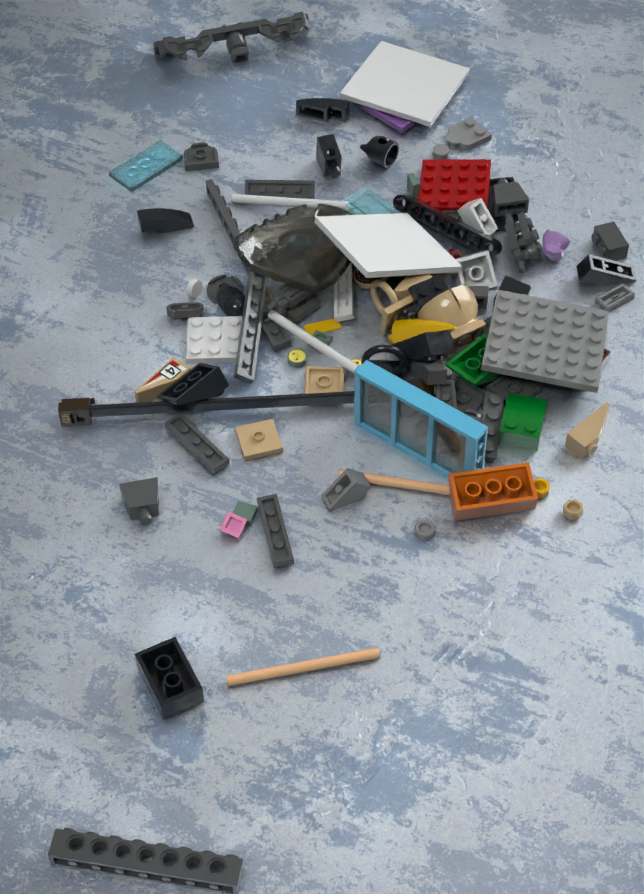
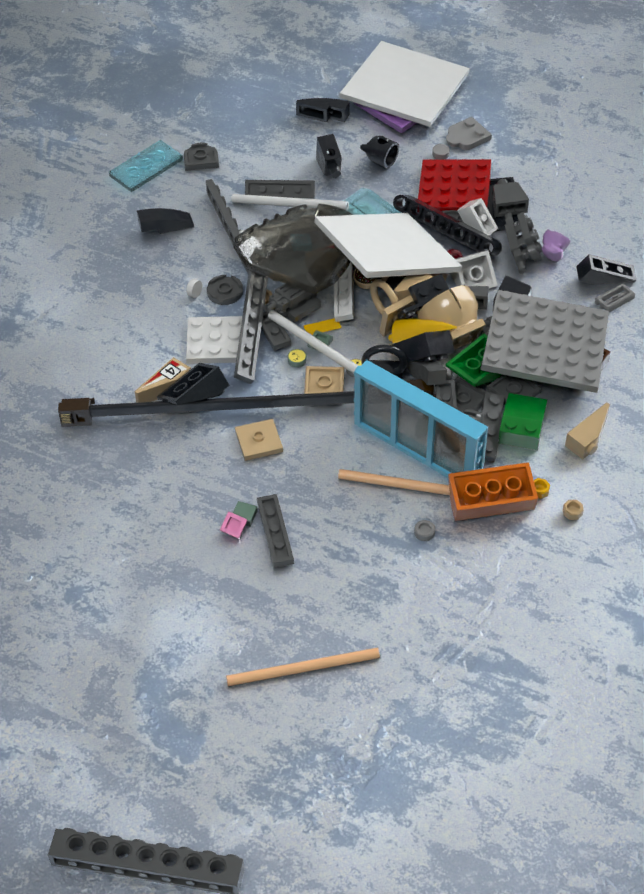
dark grey torso [119,477,160,526] -> none
black brick [134,637,204,720] -> none
dark grey piece [153,12,310,63] -> none
dark grey plate [165,413,230,474] -> none
dark grey plate [166,302,204,320] -> none
black cap [217,286,245,316] -> none
light grey slope [321,468,371,511] -> none
sand green tile [407,173,420,198] -> none
dark grey brick [591,222,629,261] -> none

